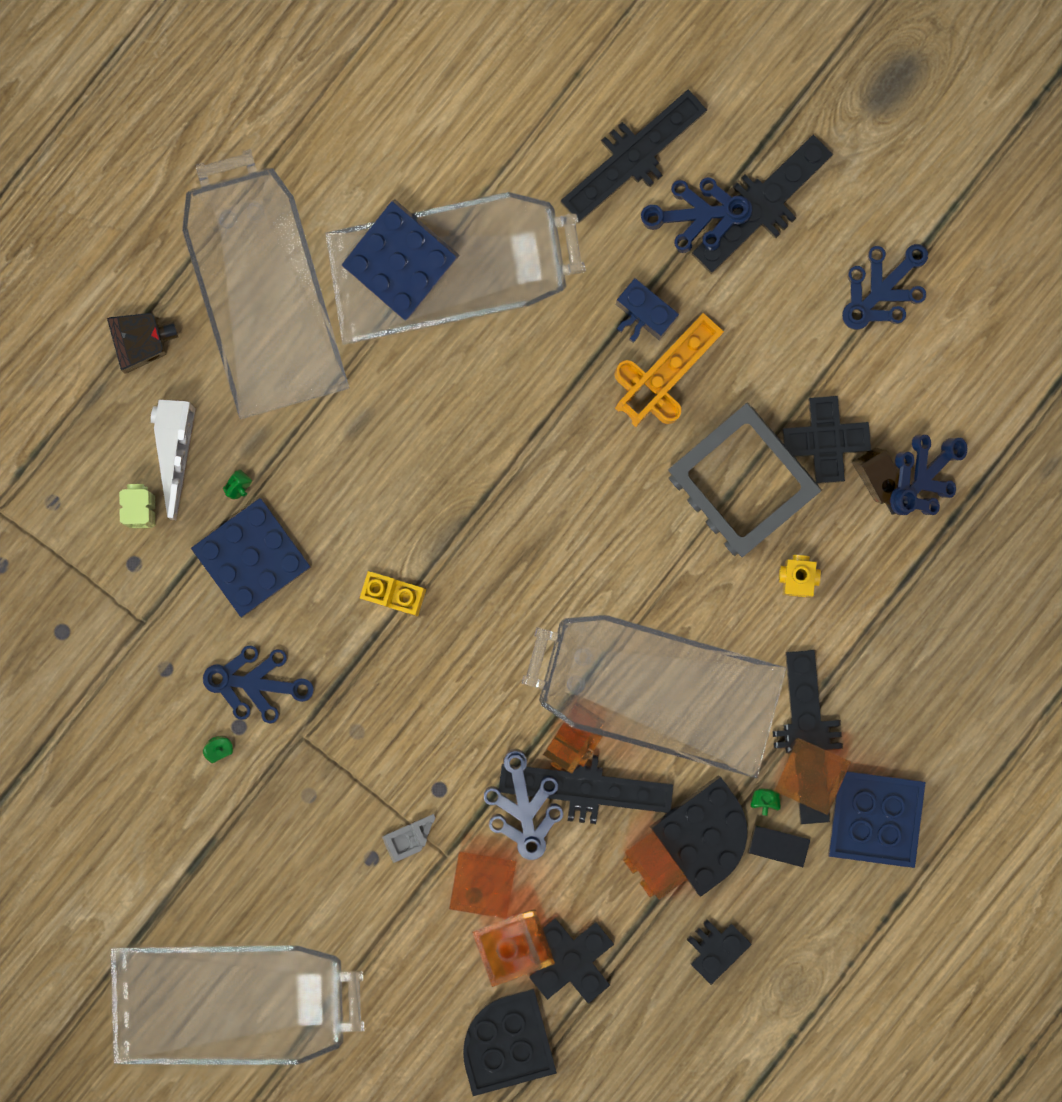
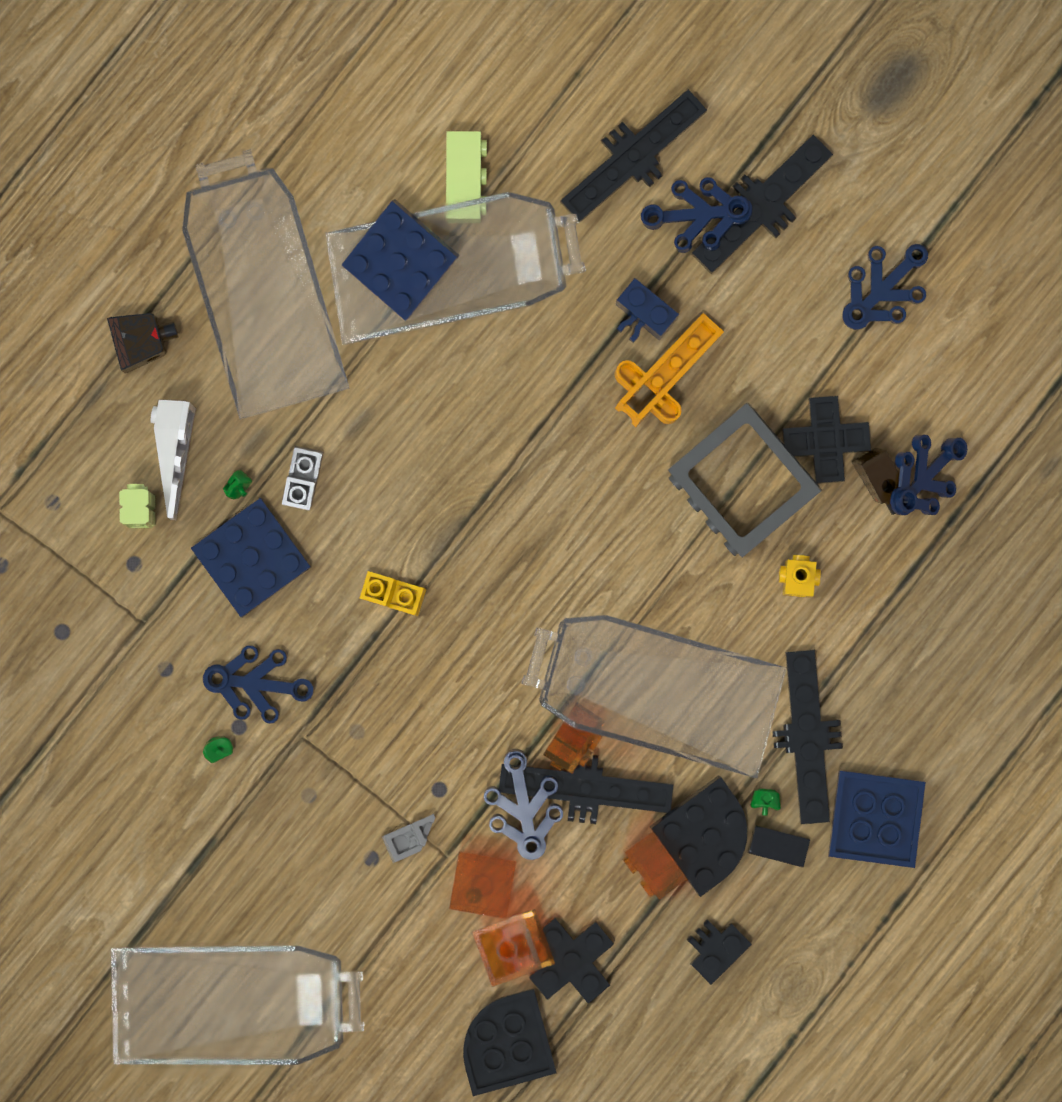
clear orange brick [772,738,851,815] -> none
none -> light grey slope [282,446,323,510]
none -> yellowish green brick [446,131,487,221]

